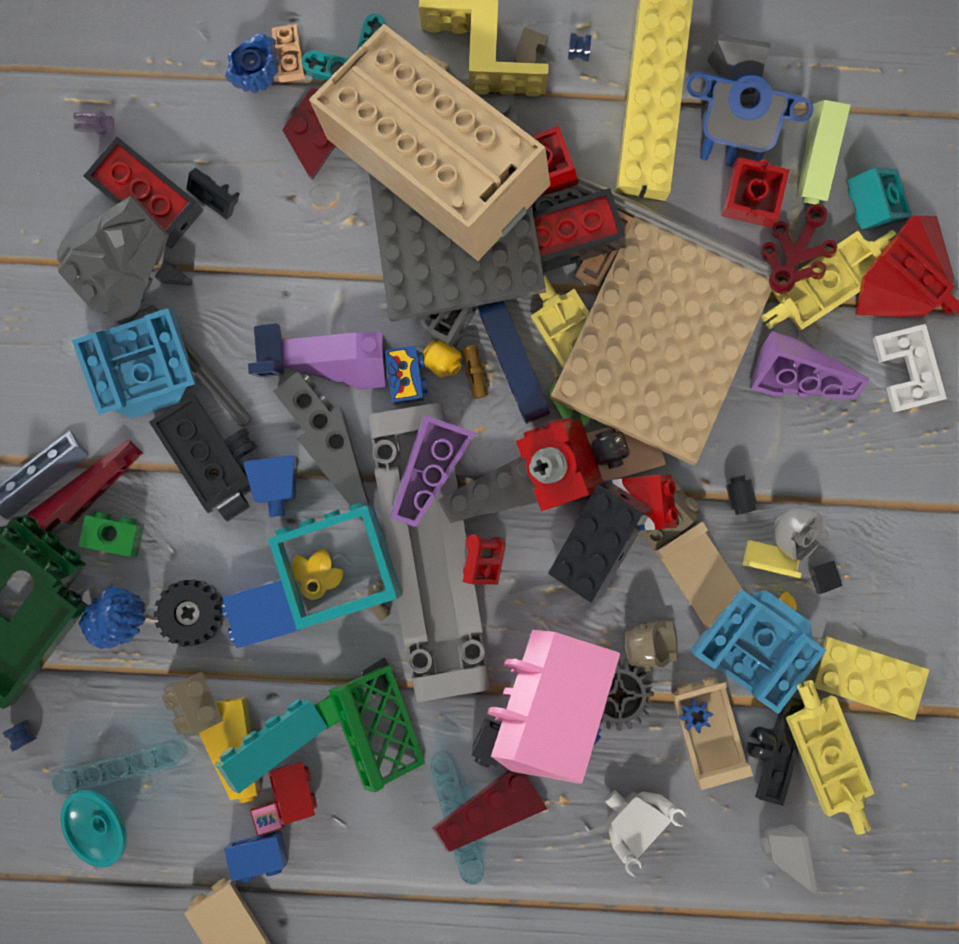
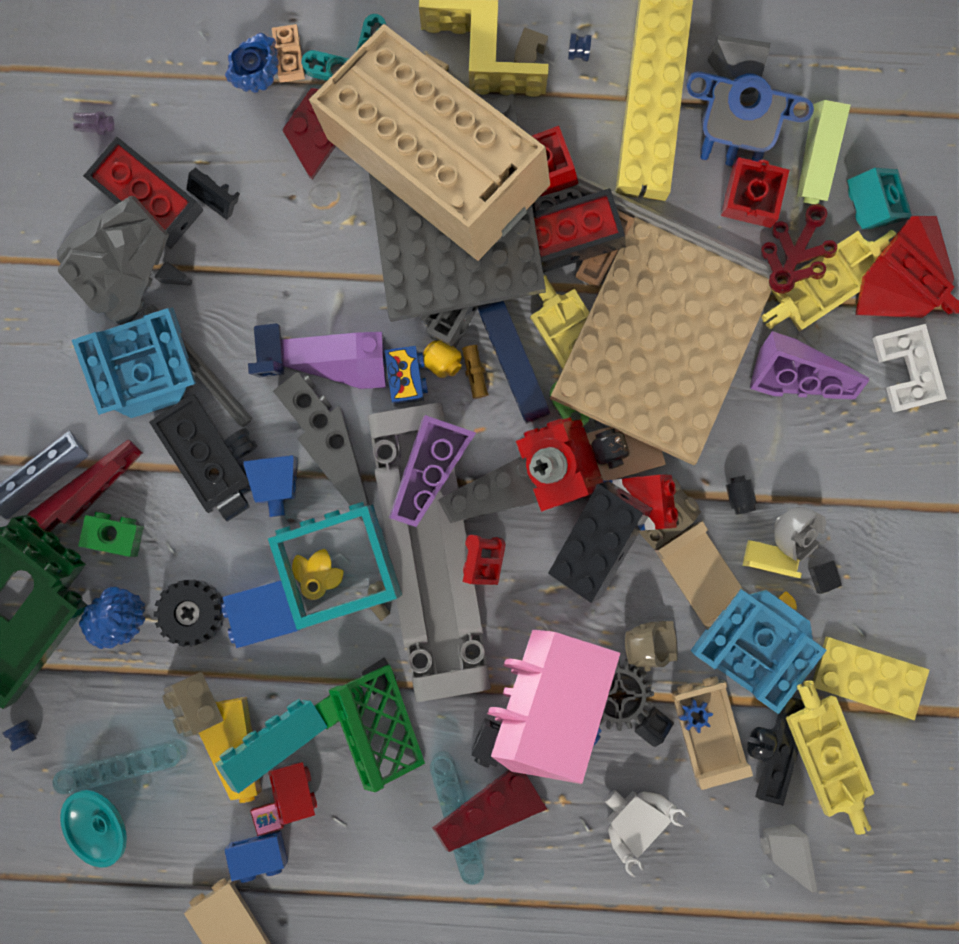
none -> black slope [635,707,674,747]

